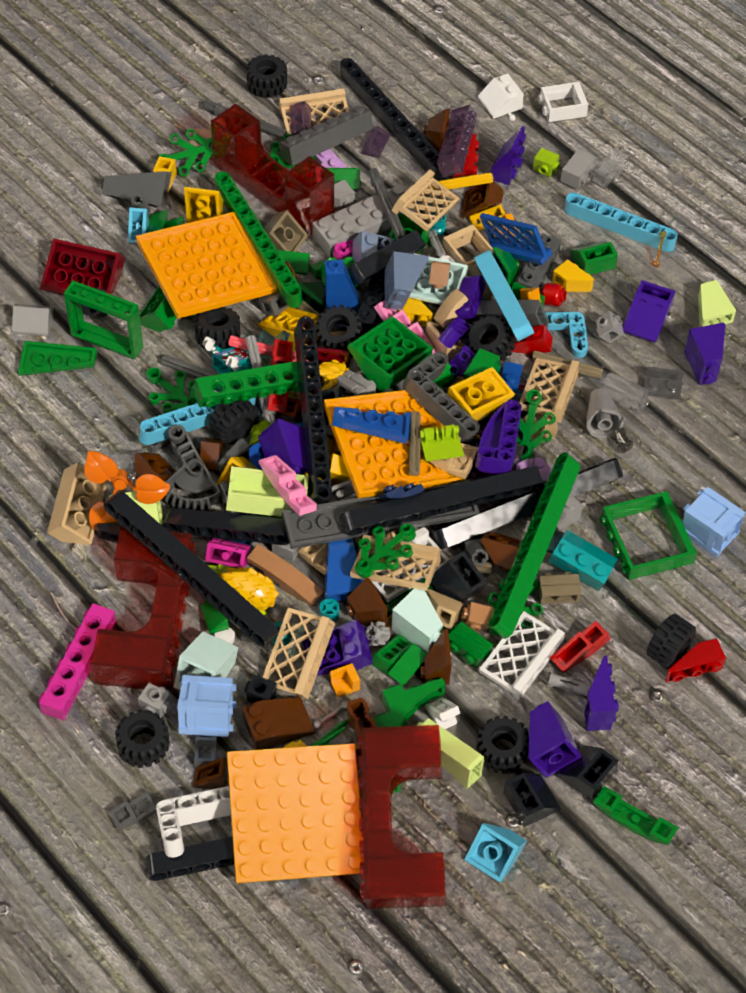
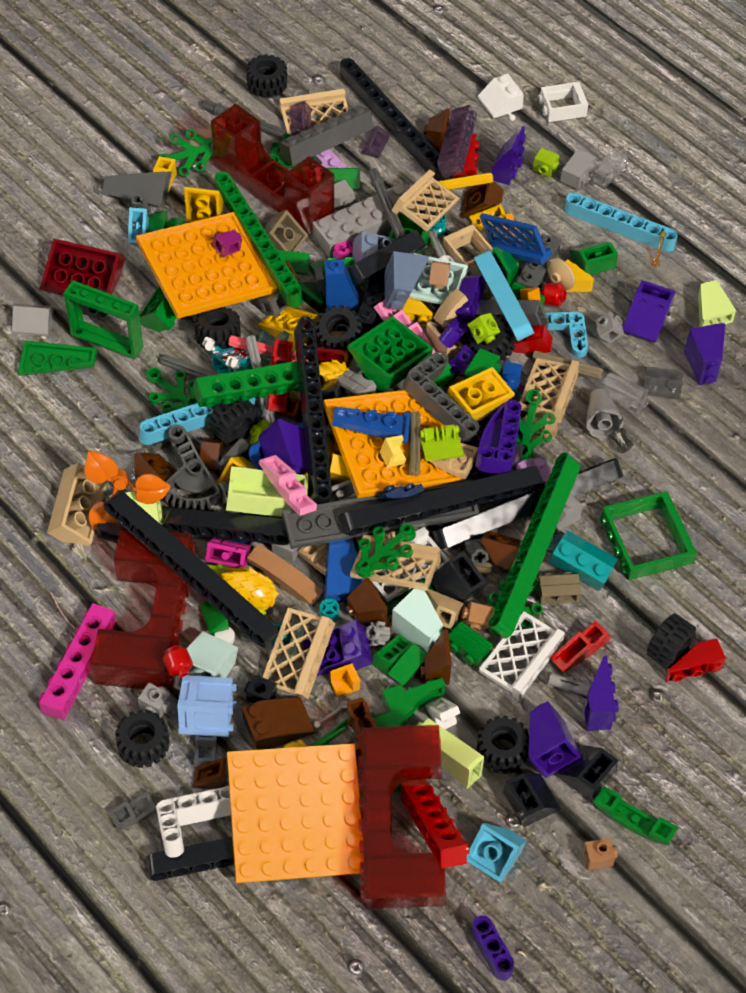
light blue container [682,487,746,558] -> none
none -> red head [163,645,193,678]
none -> magenta brick [213,229,242,258]
none -> dark grey tile [315,266,324,292]
none -> light yellow panel [380,435,406,467]
none -> red brick [401,778,469,869]
none -> lime brick [468,313,500,344]
none -> dark purple beam [471,915,514,981]
none -> tan dish [547,258,575,290]
none -> medium nougat brick [583,838,618,870]

